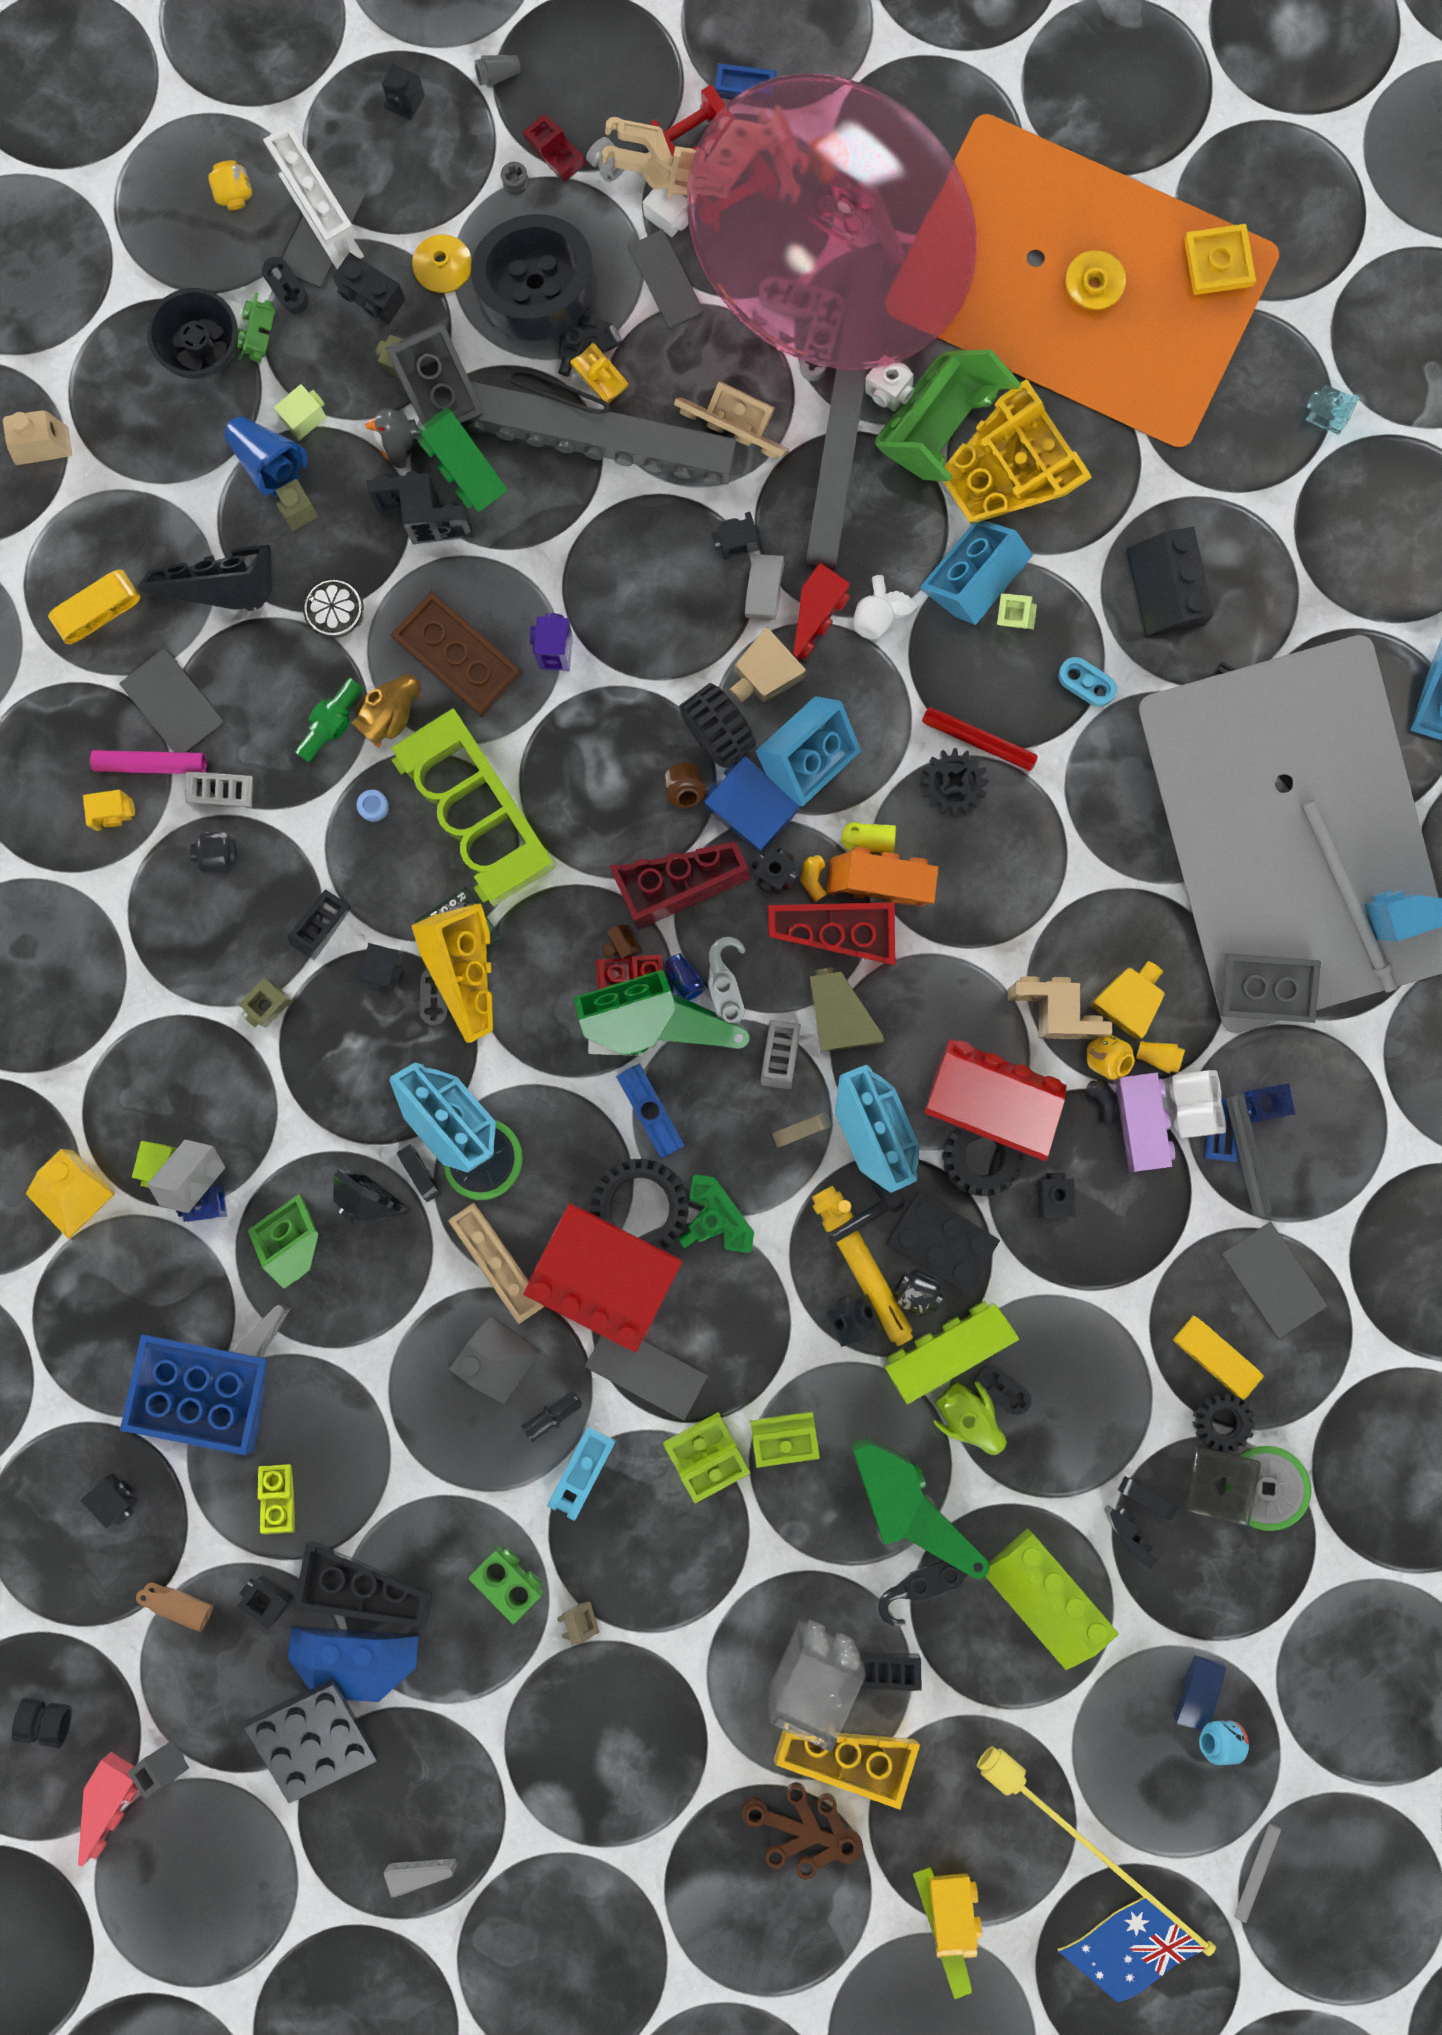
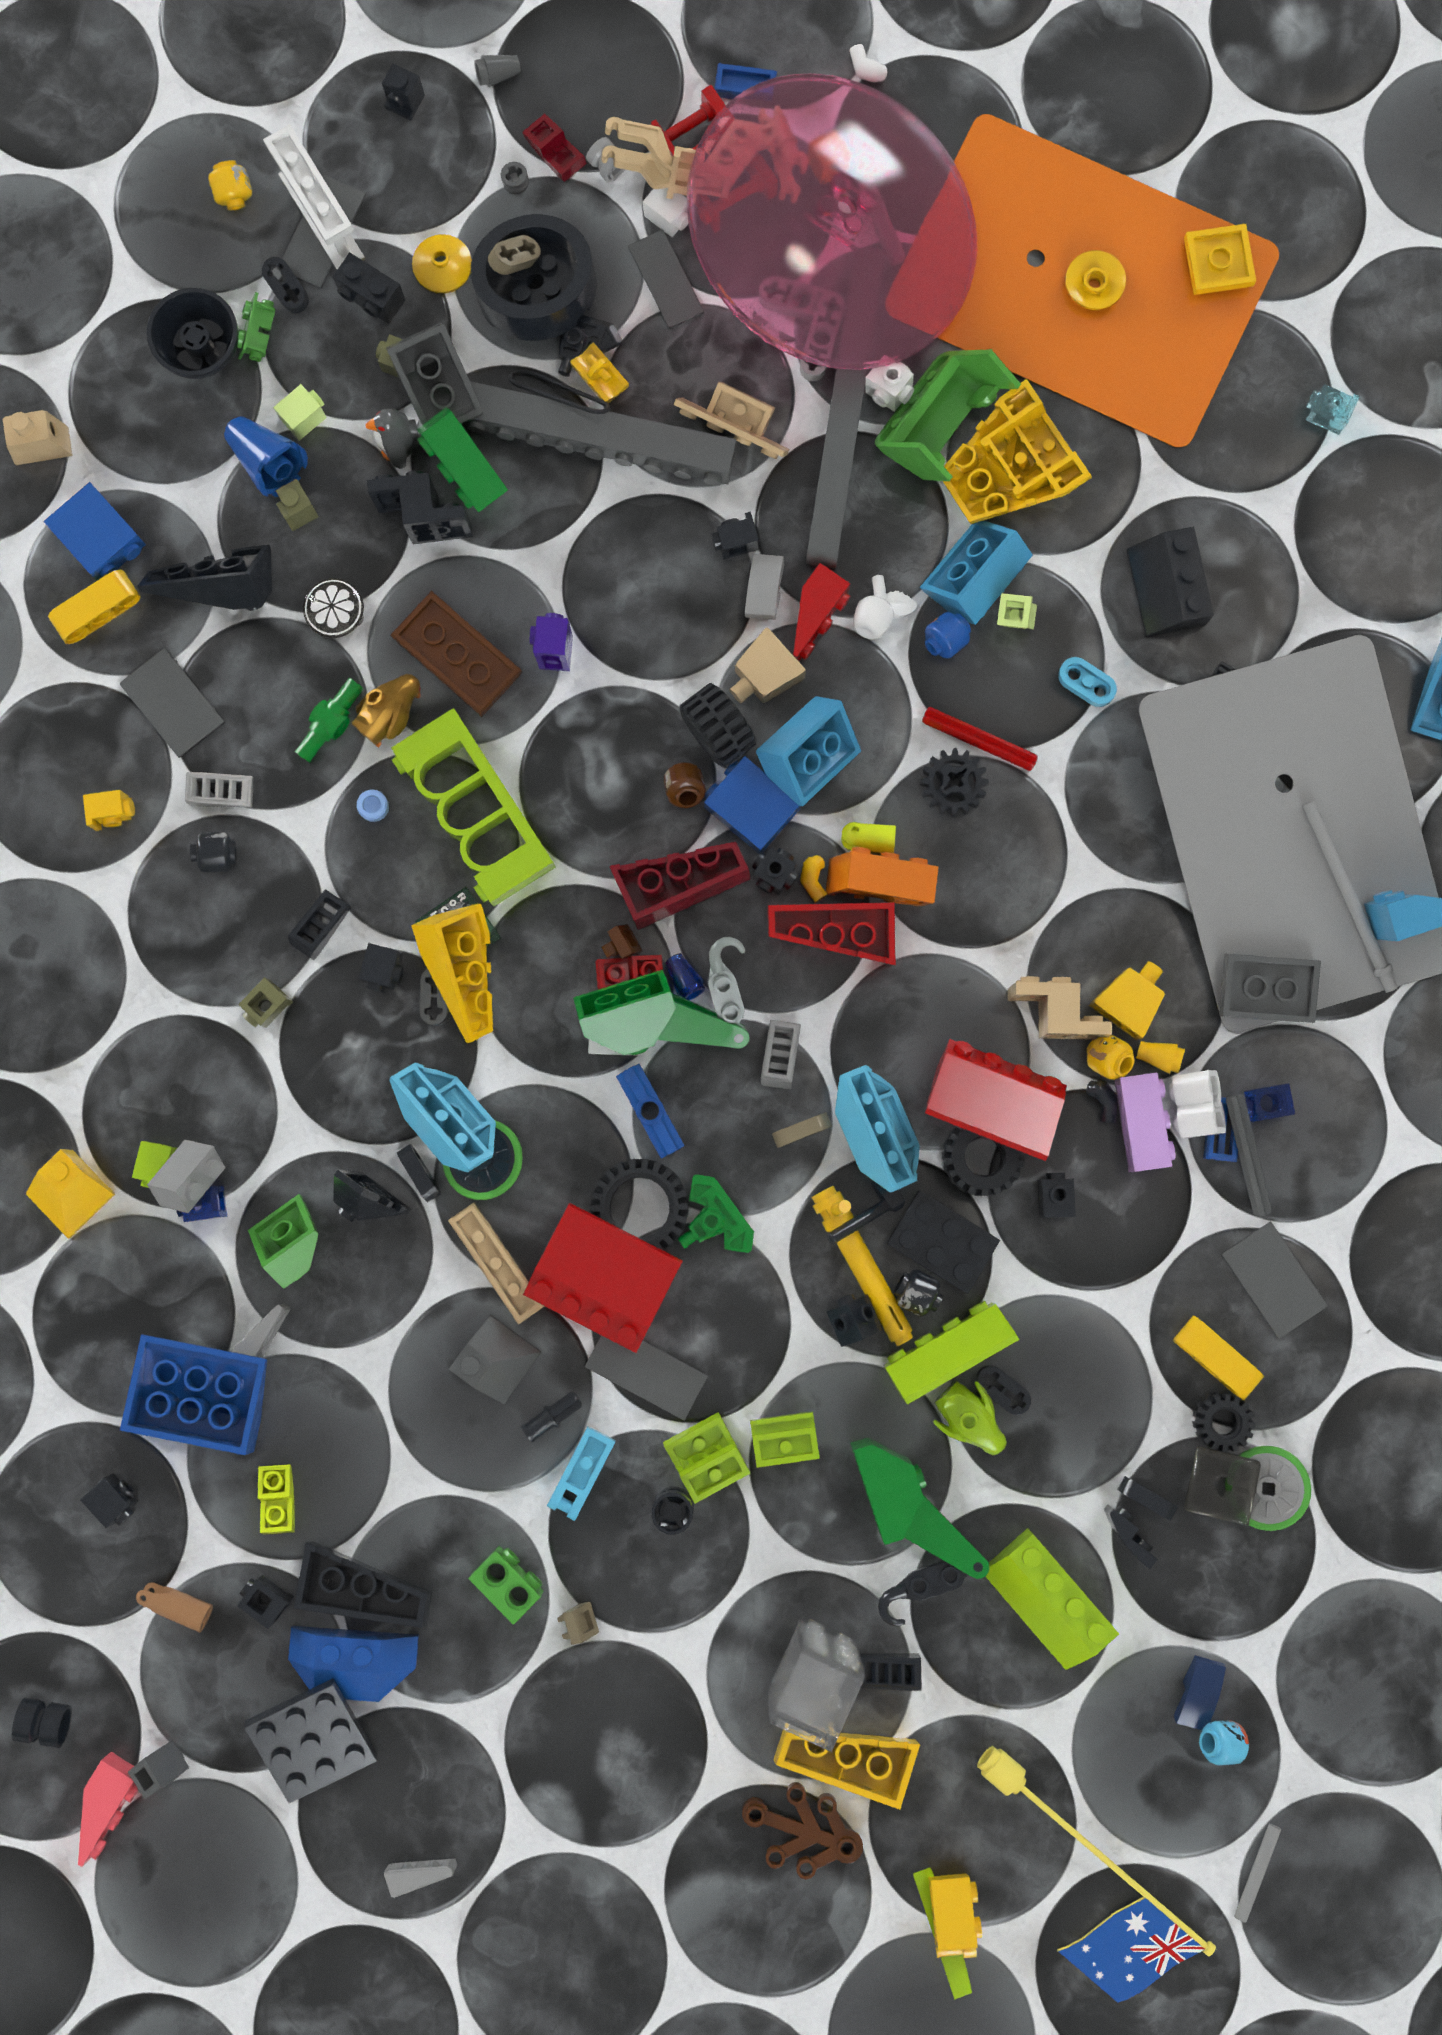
dark pink piece [90,750,207,774] -> none
olive slope [809,968,884,1053] -> none
none -> blue brick [43,482,146,581]
none -> dark tan beam [488,235,541,275]
none -> black wheel [651,1486,694,1535]
none -> white arm [849,44,887,82]
none -> blue head [925,612,971,659]

